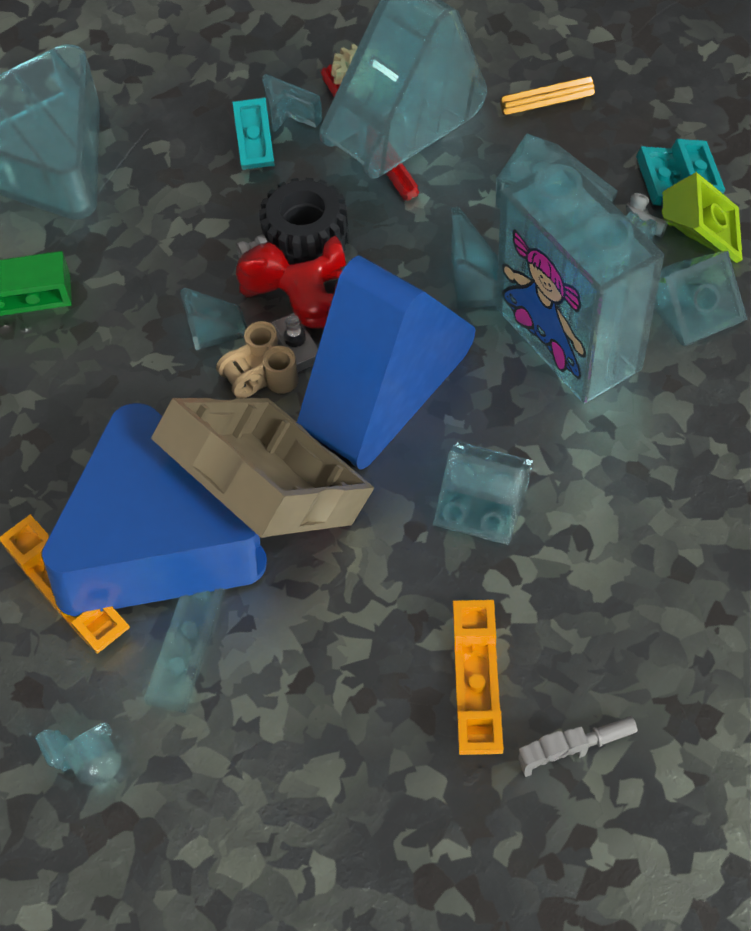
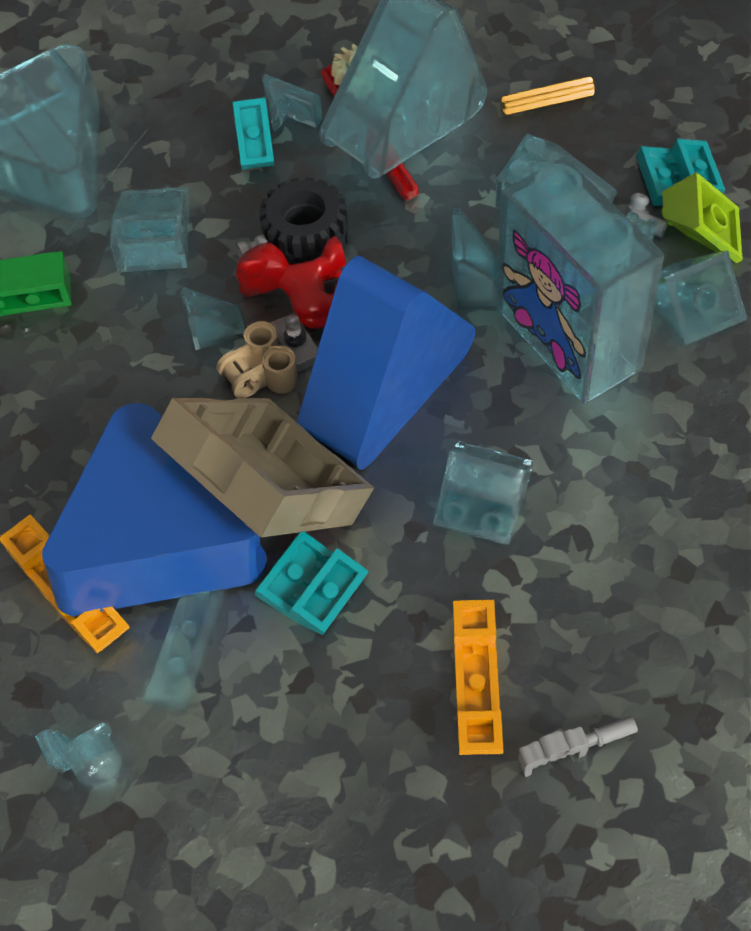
none -> clear light blue slope [110,187,189,273]
none -> teal slope [254,532,369,635]

